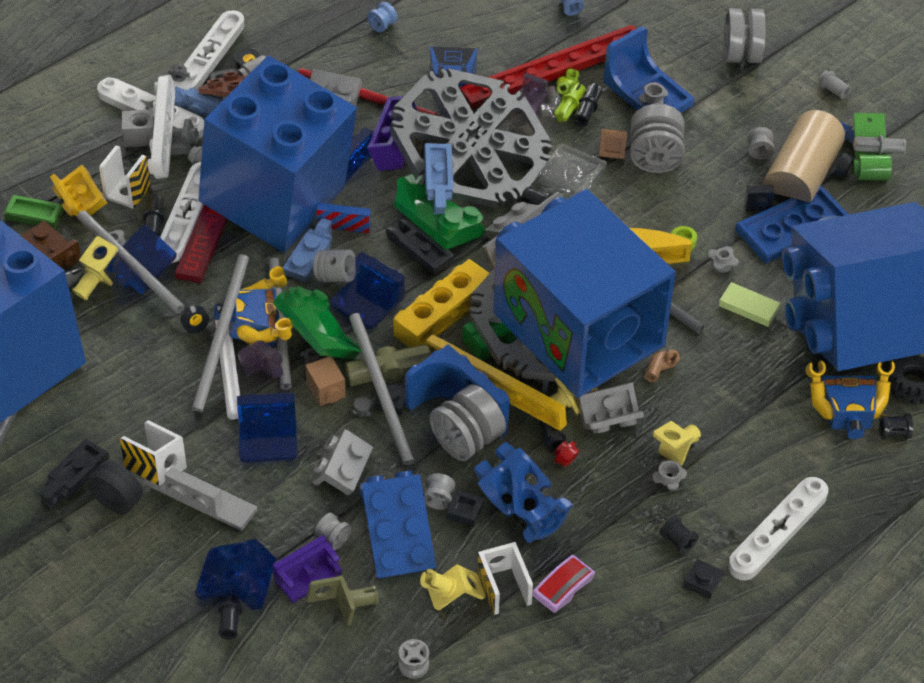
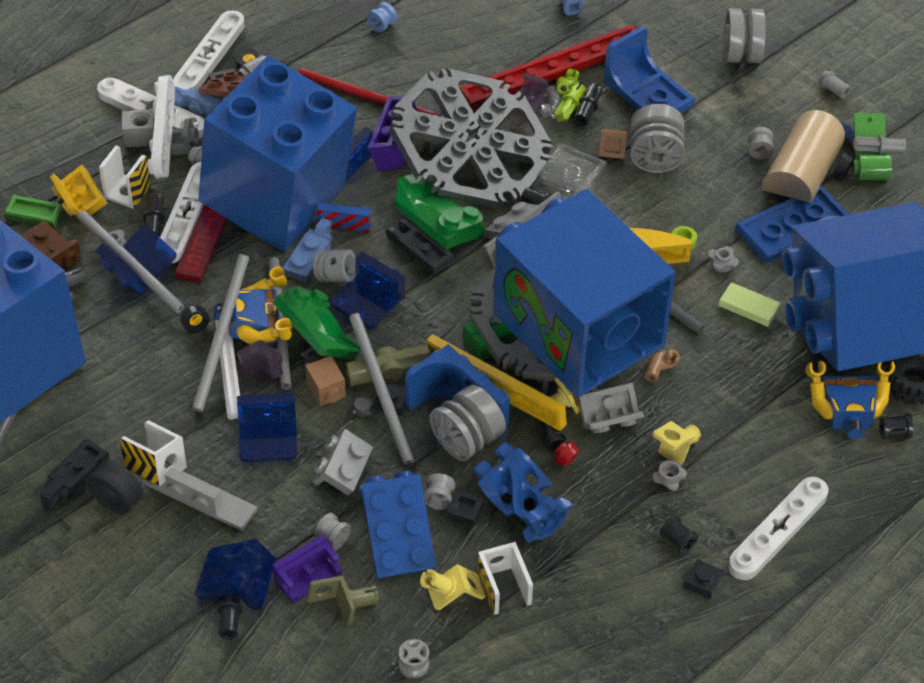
light yellow bracket [72,236,118,300] -> none
dark grey piece [168,64,190,82] -> none
light grey bracket [310,69,362,106] -> none
yellow brick [393,259,493,348] -> none
medium blue hinge [424,143,453,215] -> none
torso [430,47,477,89] -> none
slope [532,554,596,613] -> none
light grey plate [639,83,668,105] -> none
black plate [744,185,774,211] -> none

